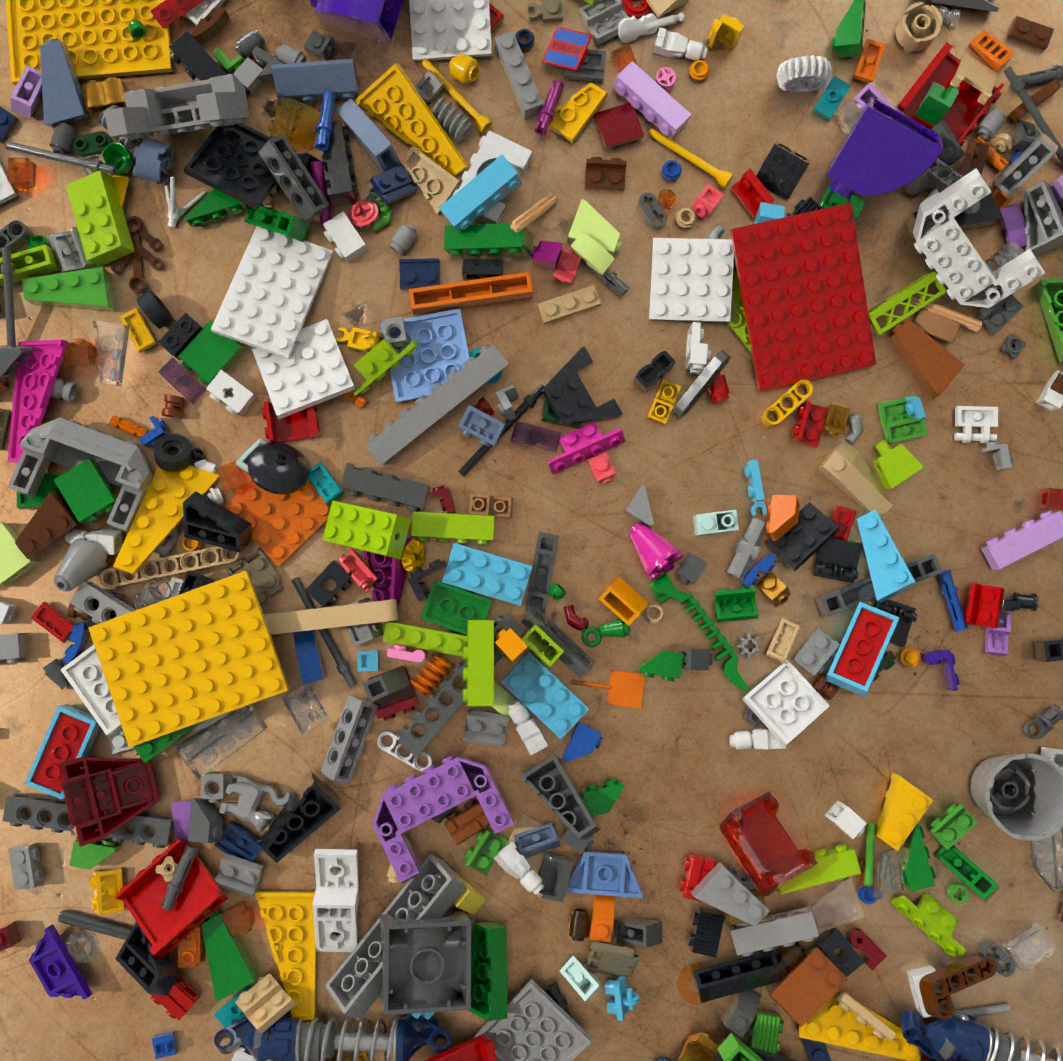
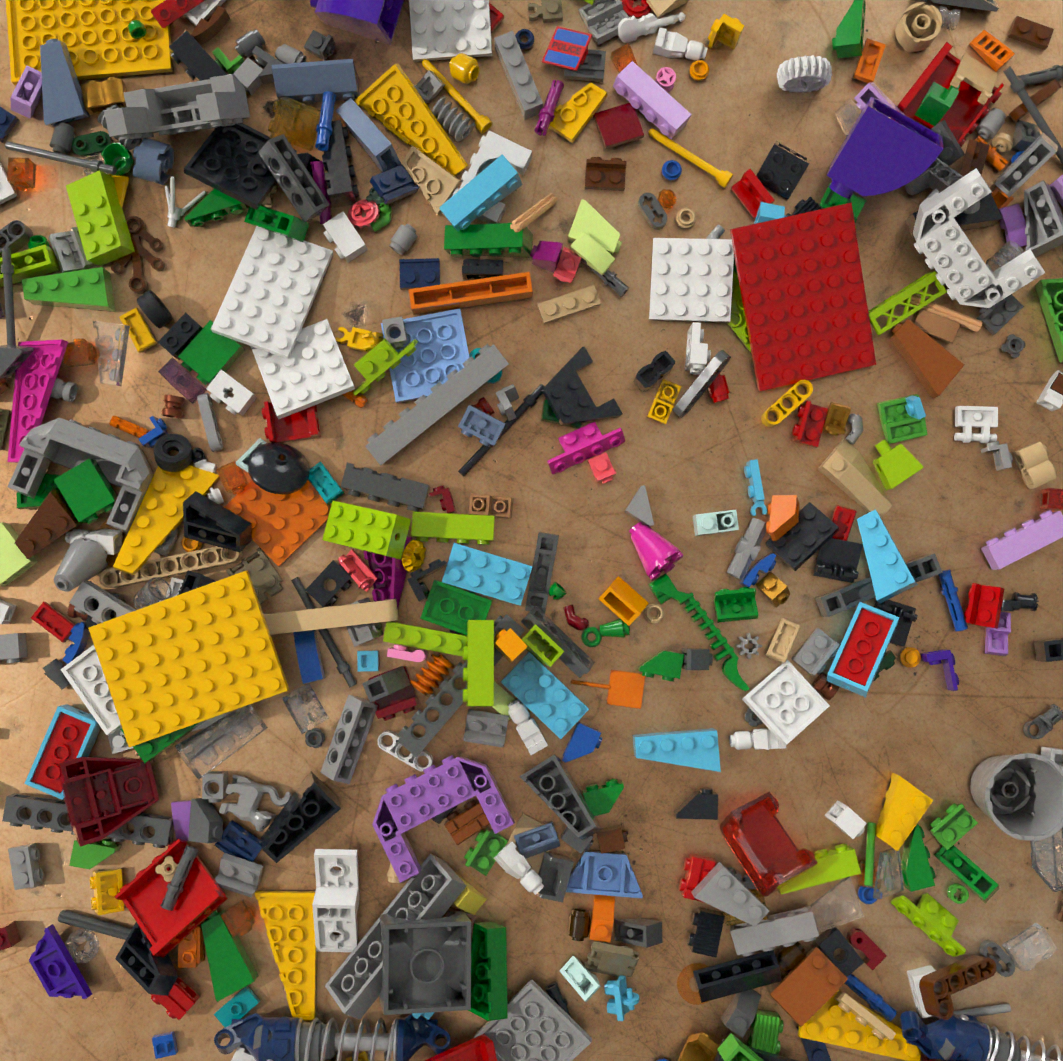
tan plate [235,973,295,1034] -> none
clear purple slope [511,421,561,452] -> none
dark grey brick [675,552,707,585] -> none
coral bracket [691,184,724,221] -> none
teal plate [813,76,851,121] -> none
none -> light grey beam [197,393,223,452]
none -> dark grey plate [305,728,325,748]
none -> reddish brown brick [596,825,628,854]
none -> medium azure wedge [633,728,721,772]
none -> black slope [674,788,718,820]
none -> blue pin [844,973,897,1022]
none -> tan brick [1013,442,1057,489]

